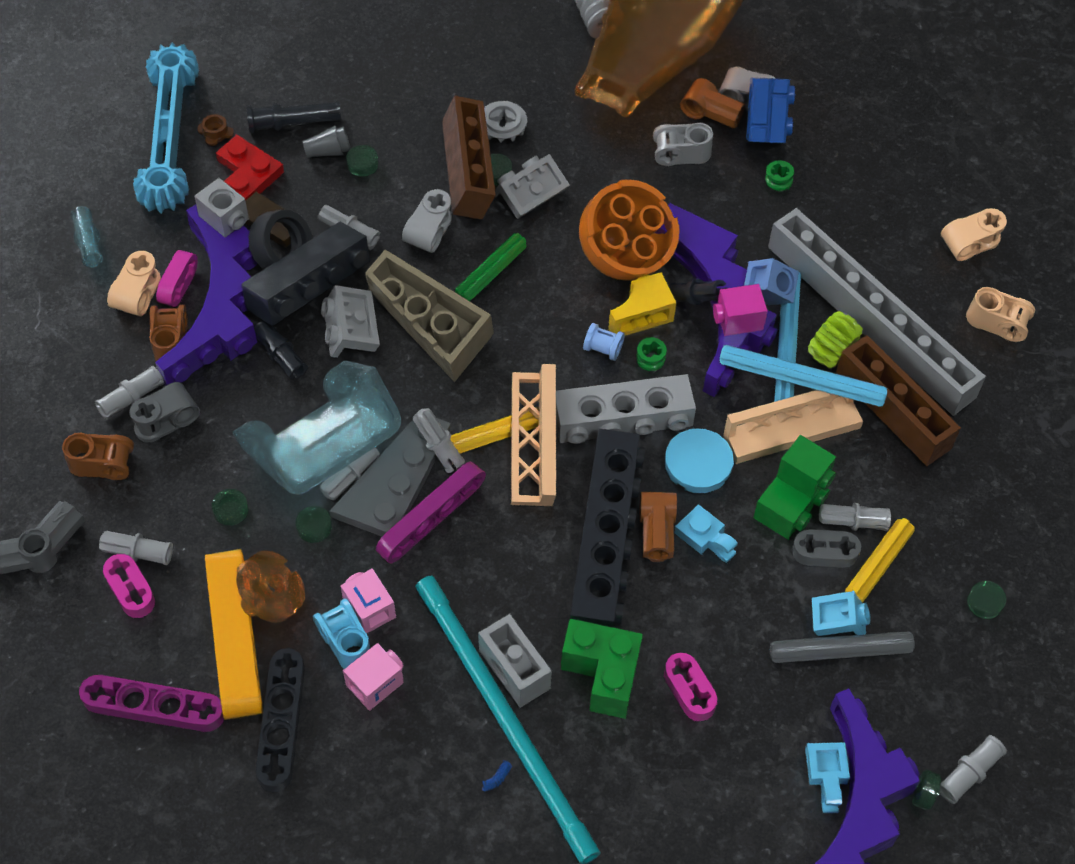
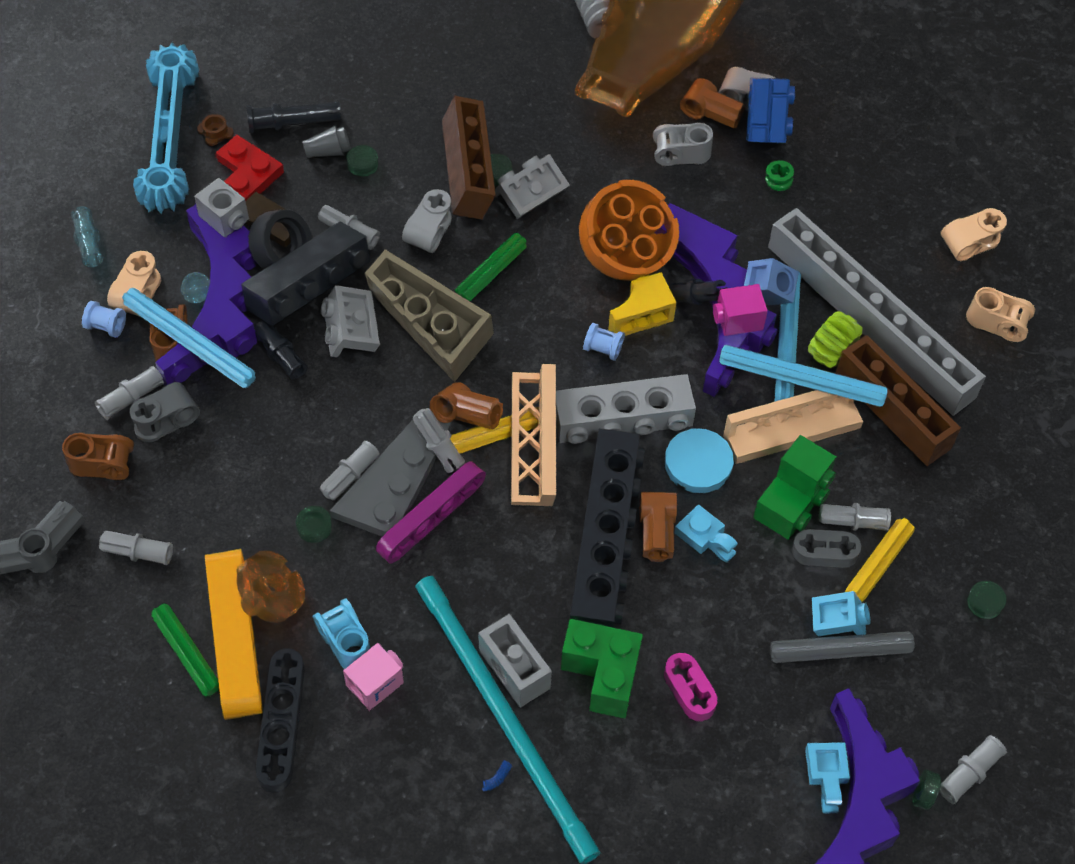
magenta beam [79,675,224,732] -> none
dark pink beam [103,554,155,618] -> none
dark pink beam [156,250,198,307] -> none
clear green tile [212,489,249,525] -> none
clear light blue windscreen [232,361,401,494] -> none
bright pink brick [340,568,396,633] -> none
light grey gear [484,101,527,143] -> none
green bush [636,337,667,371] -> none
none -> light blue bush [82,301,126,338]
none -> medium azure axle [122,288,256,388]
none -> green axle [151,604,219,697]
none -> clear light blue plate [180,272,210,303]
none -> dark orange piece [429,382,503,430]

